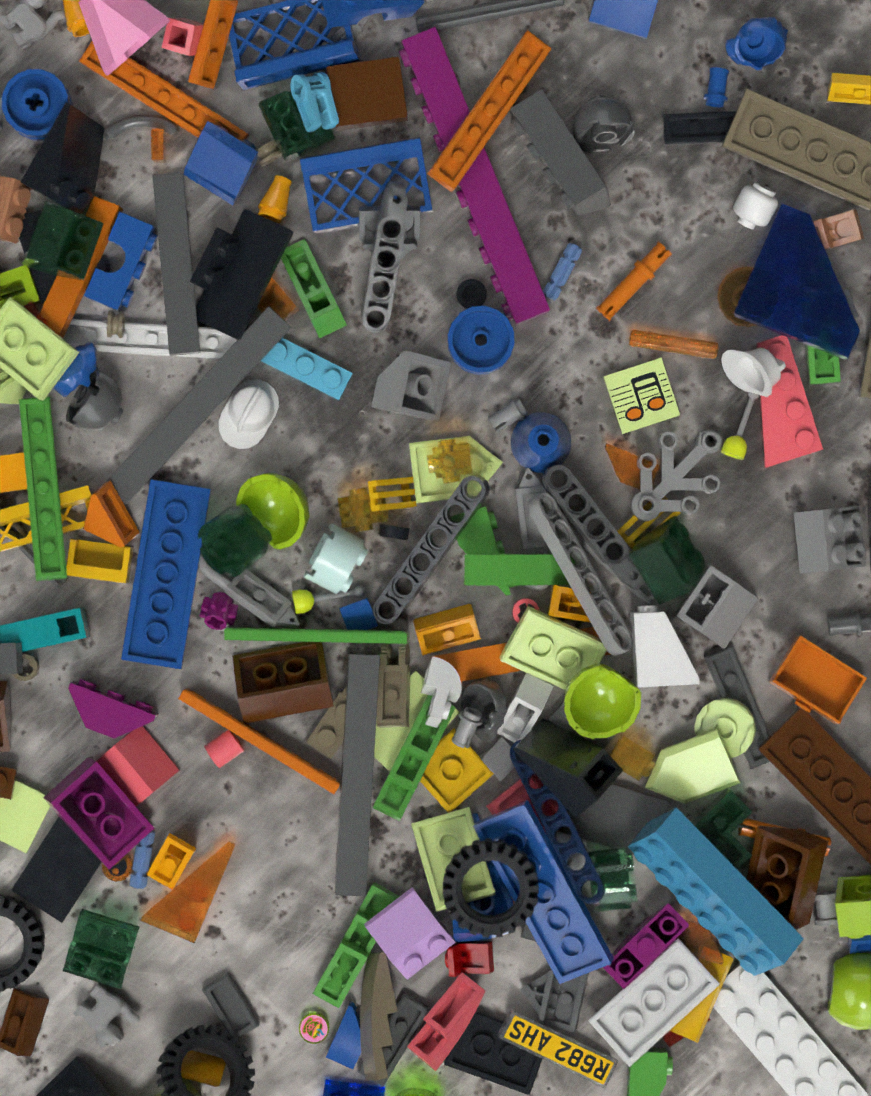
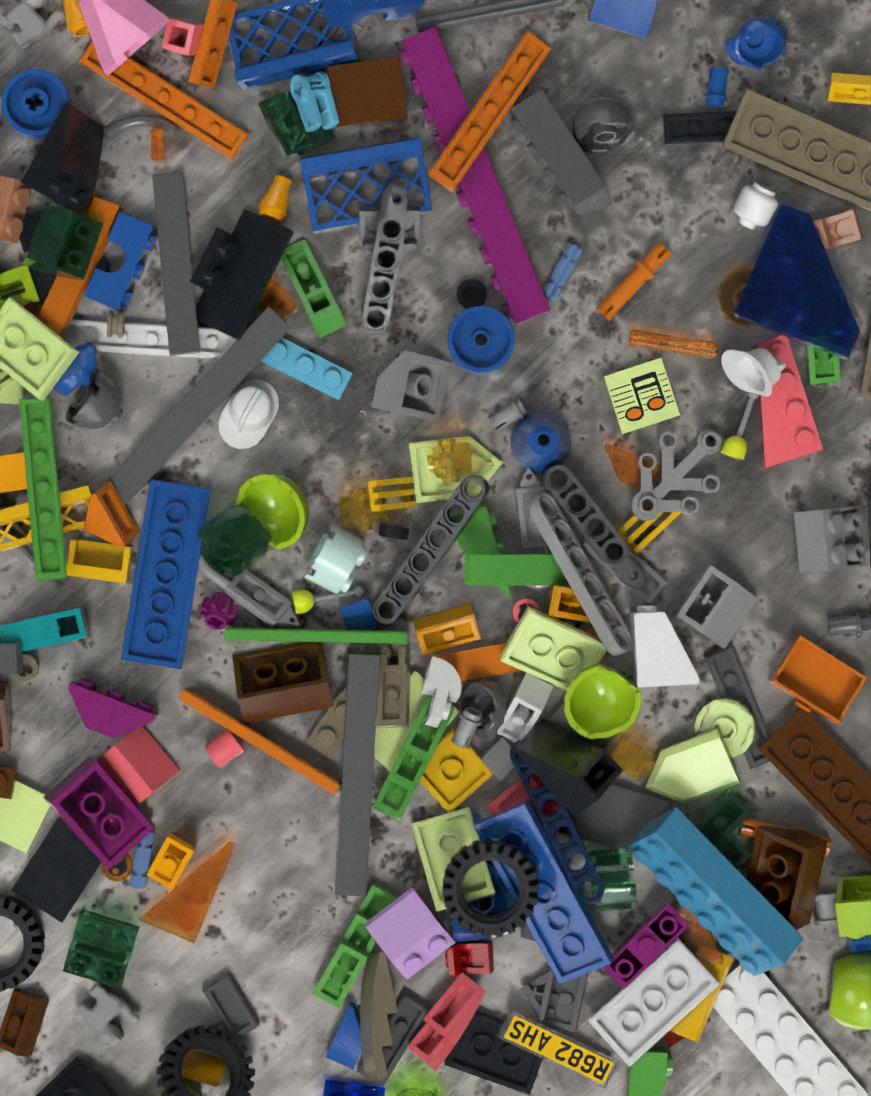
blue slope [183,121,258,205] -> none
dark tan bush [256,140,285,167] -> none
tile [299,1012,330,1044] -> none
clear green slope [628,515,706,605] -> none

